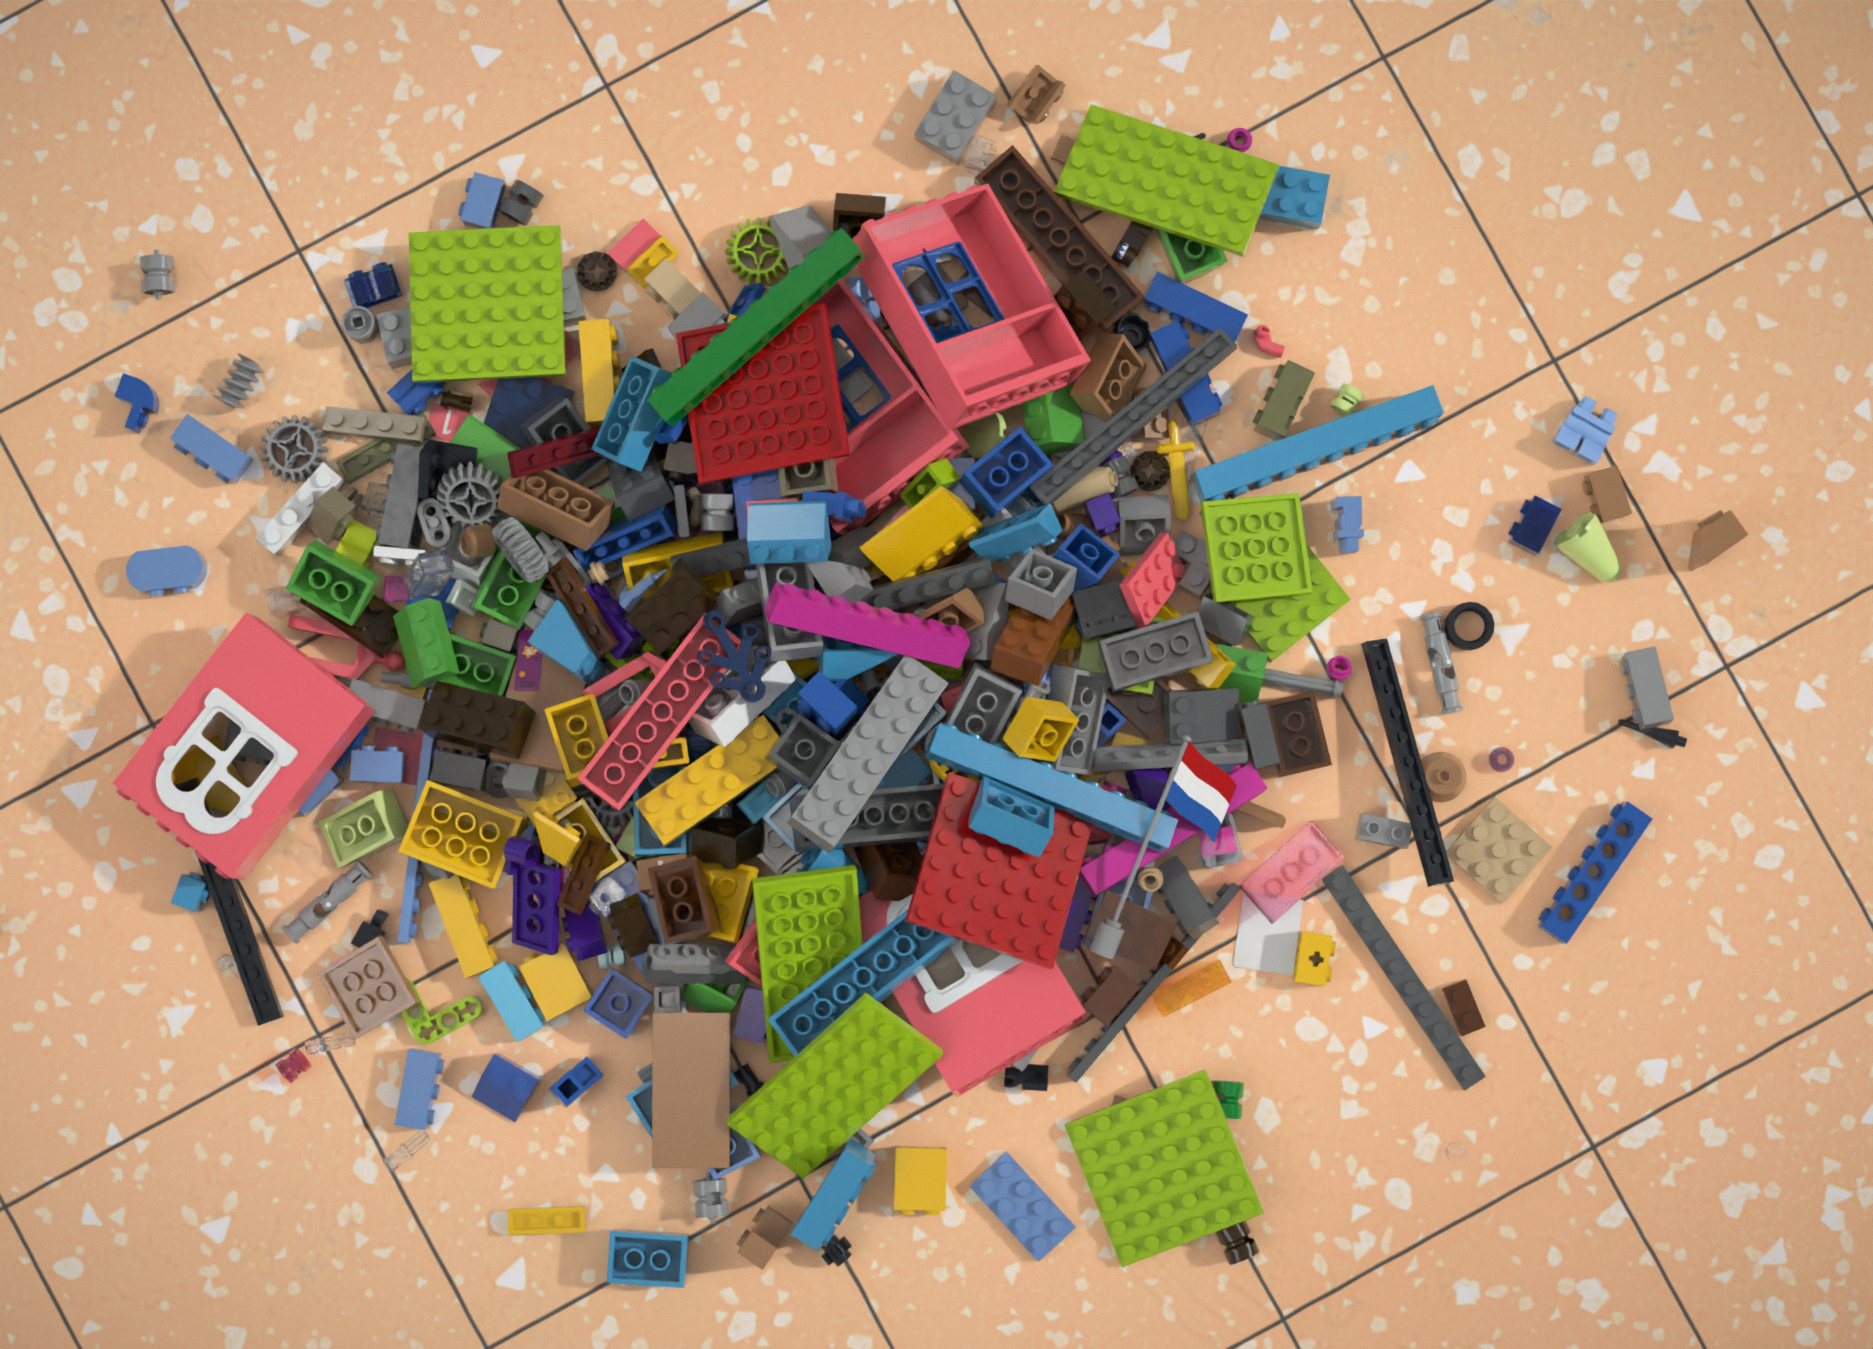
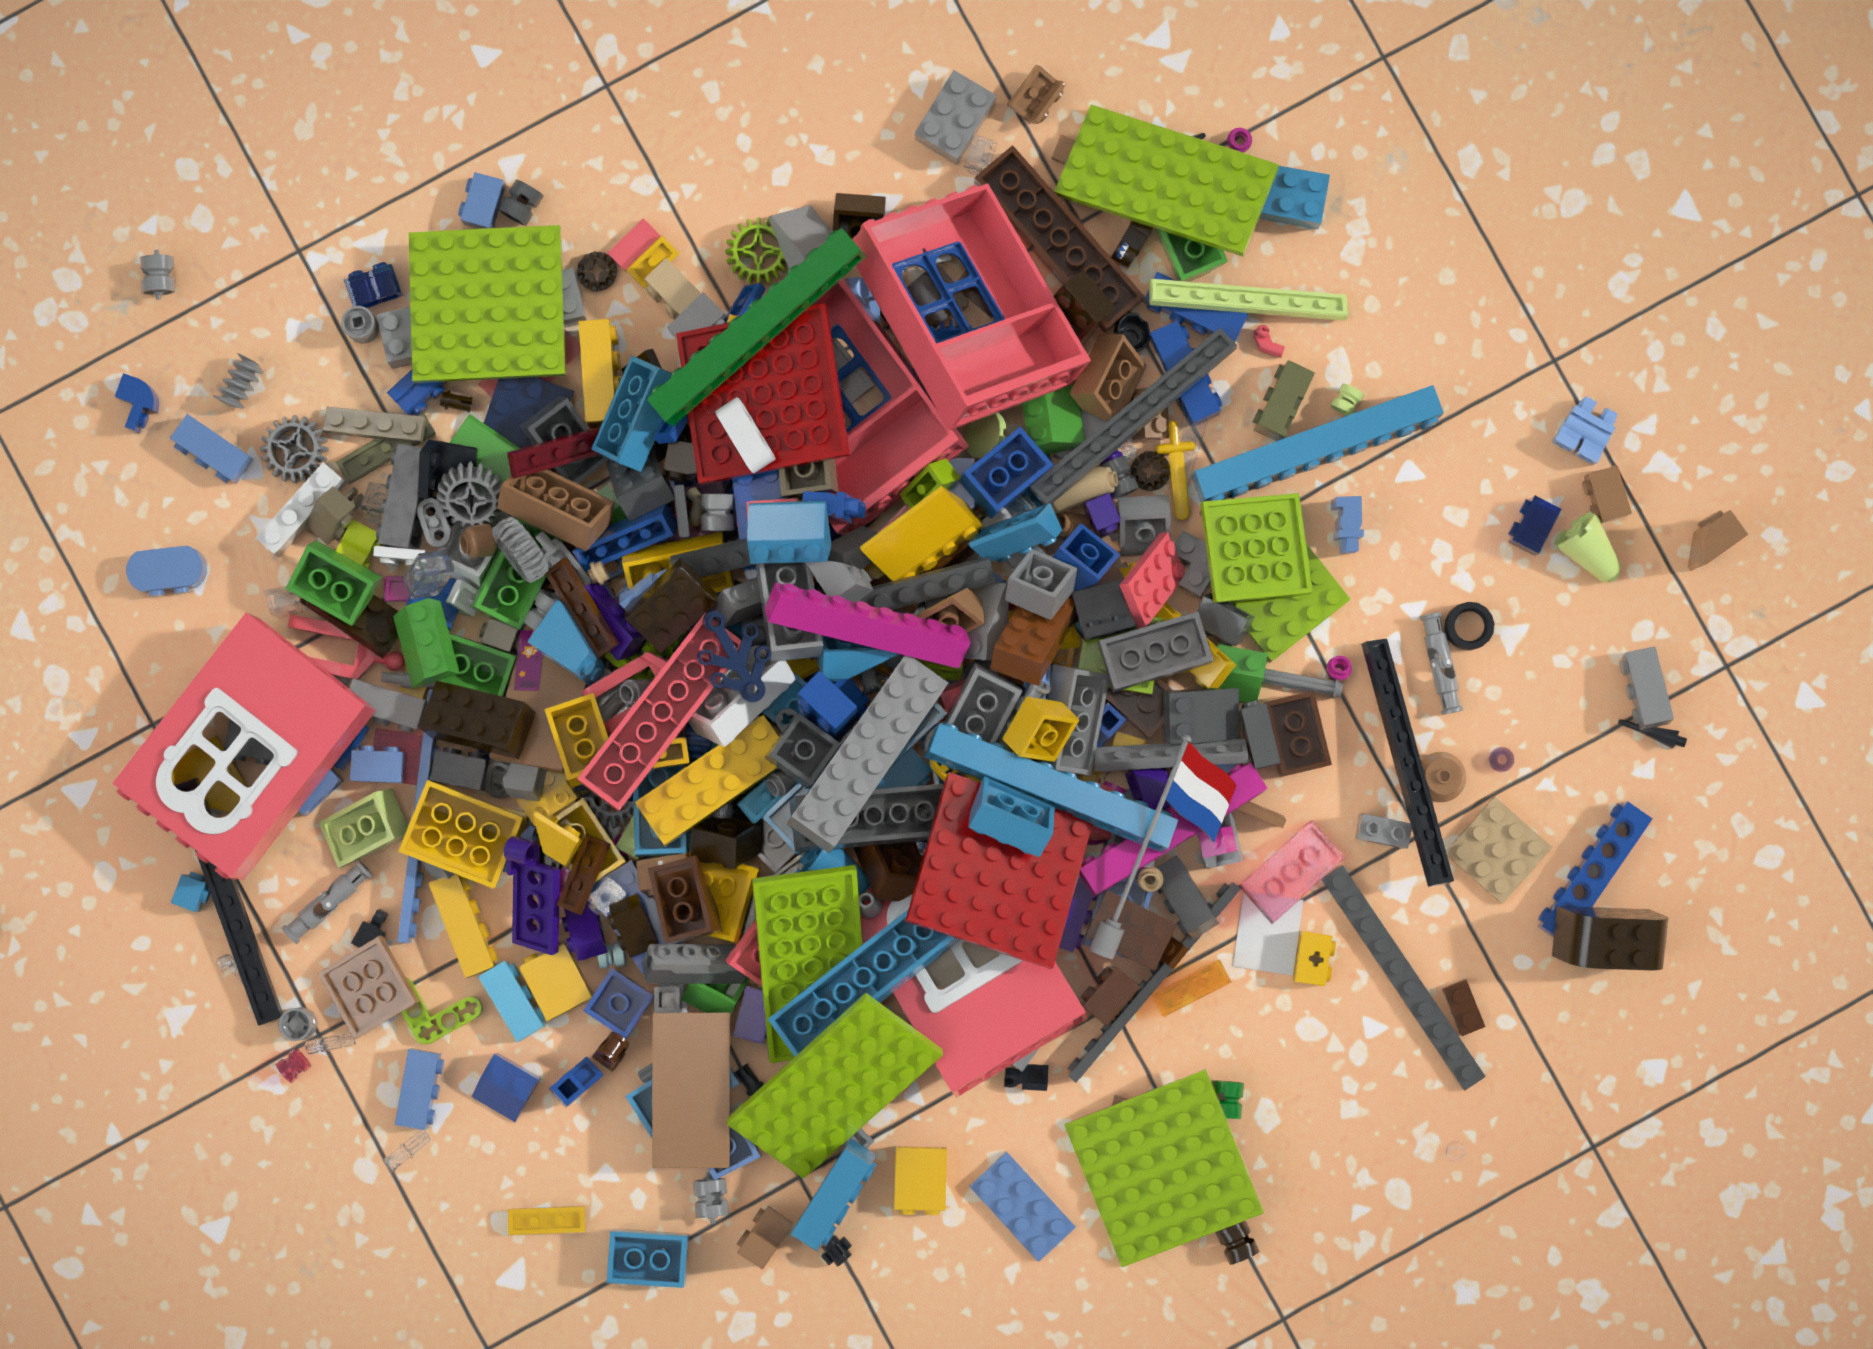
coral sticker [429,402,474,442] -> none
none -> light grey wheel [278,1007,318,1041]
none -> reddish brown piece [592,1031,629,1072]
none -> white beam [715,397,776,474]
none -> light grey cone [859,893,882,918]
none -> yellowish green tile [1149,279,1348,321]
none -> dark brown brick [1552,906,1669,971]

